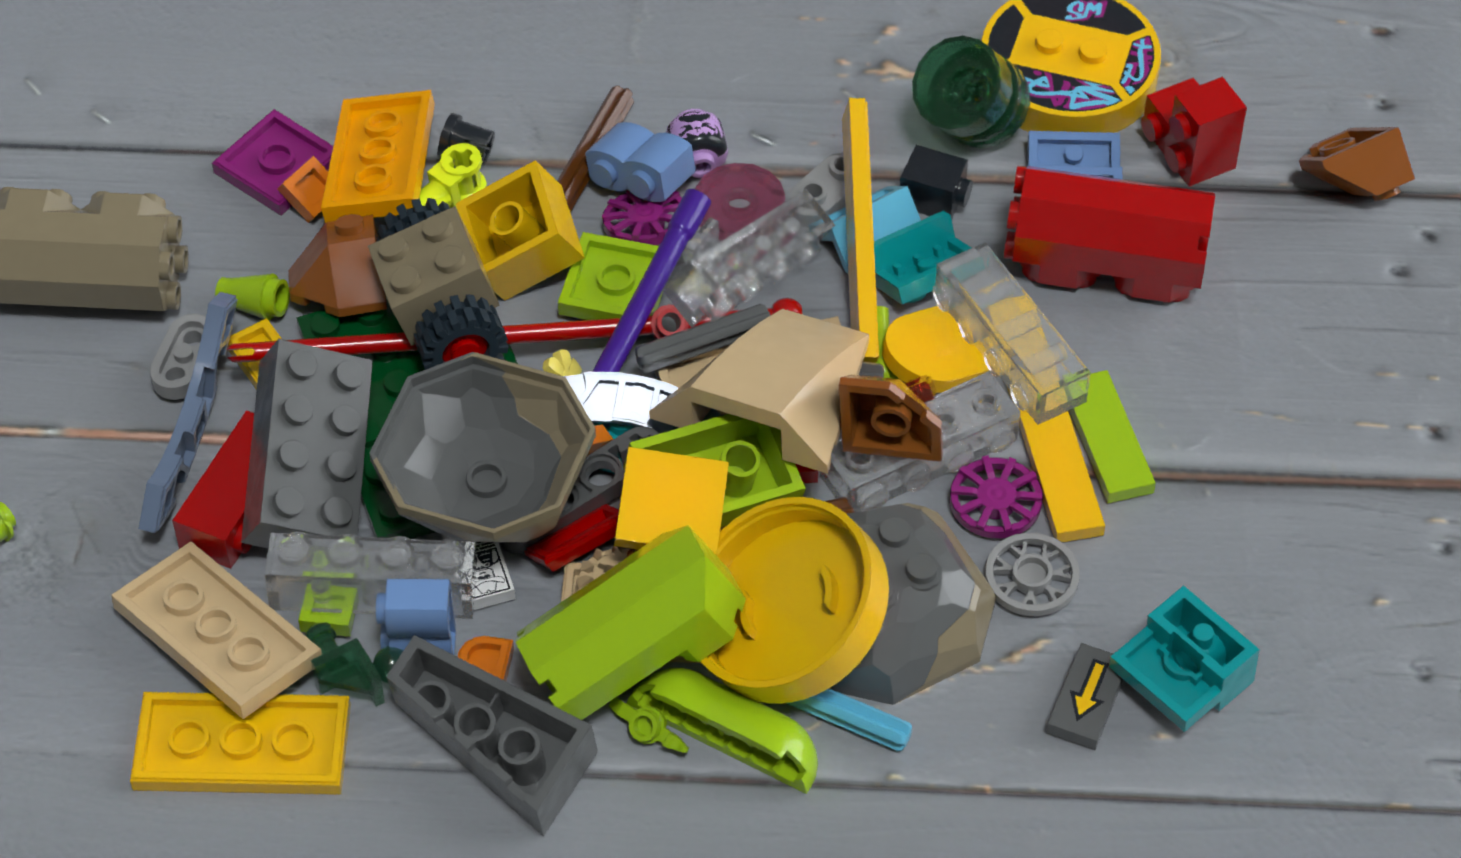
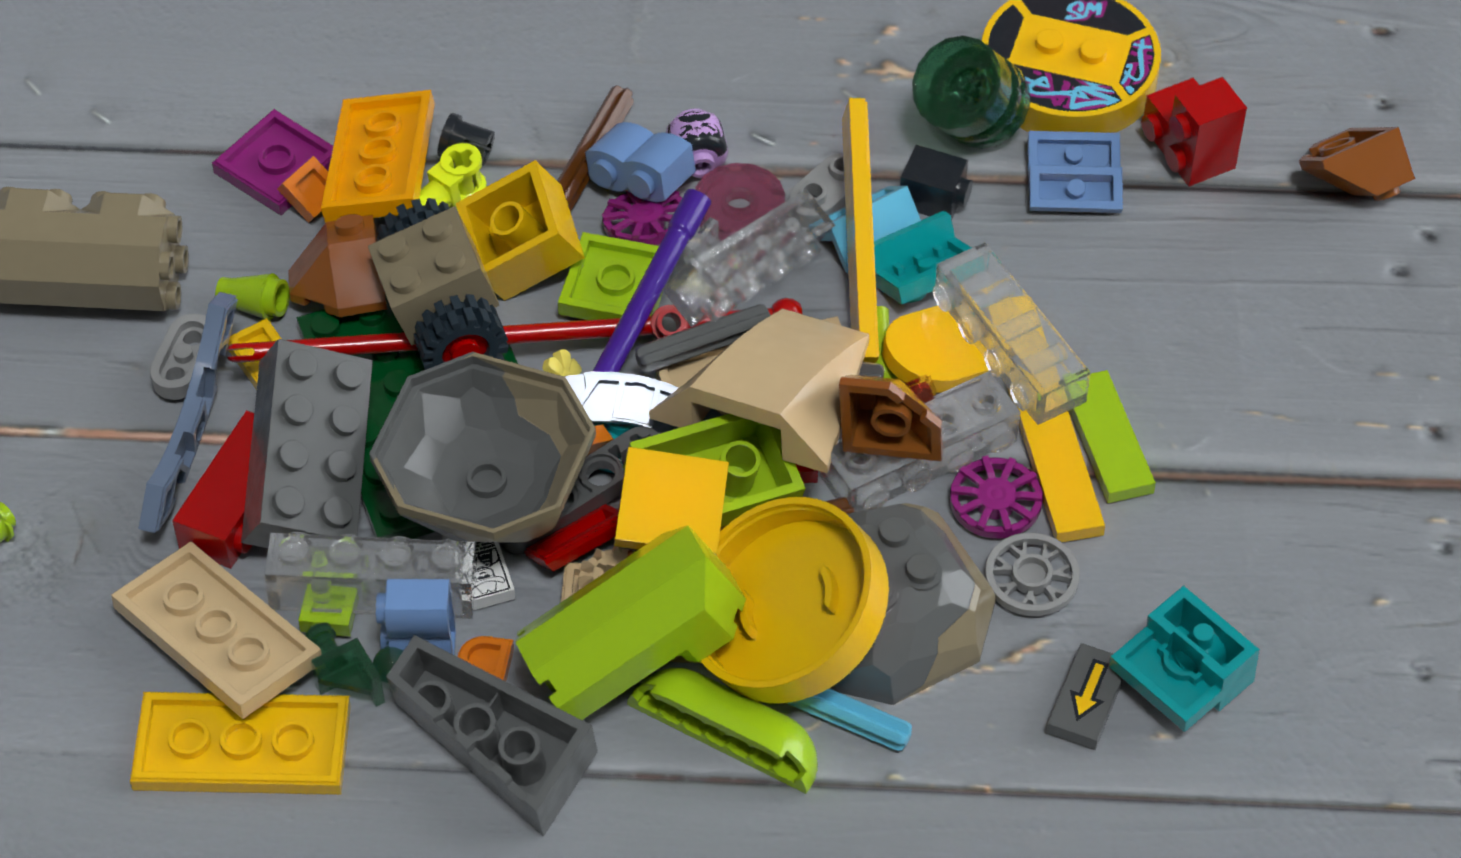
lime piece [609,697,689,753] -> none
red brick [1004,166,1216,302] -> none

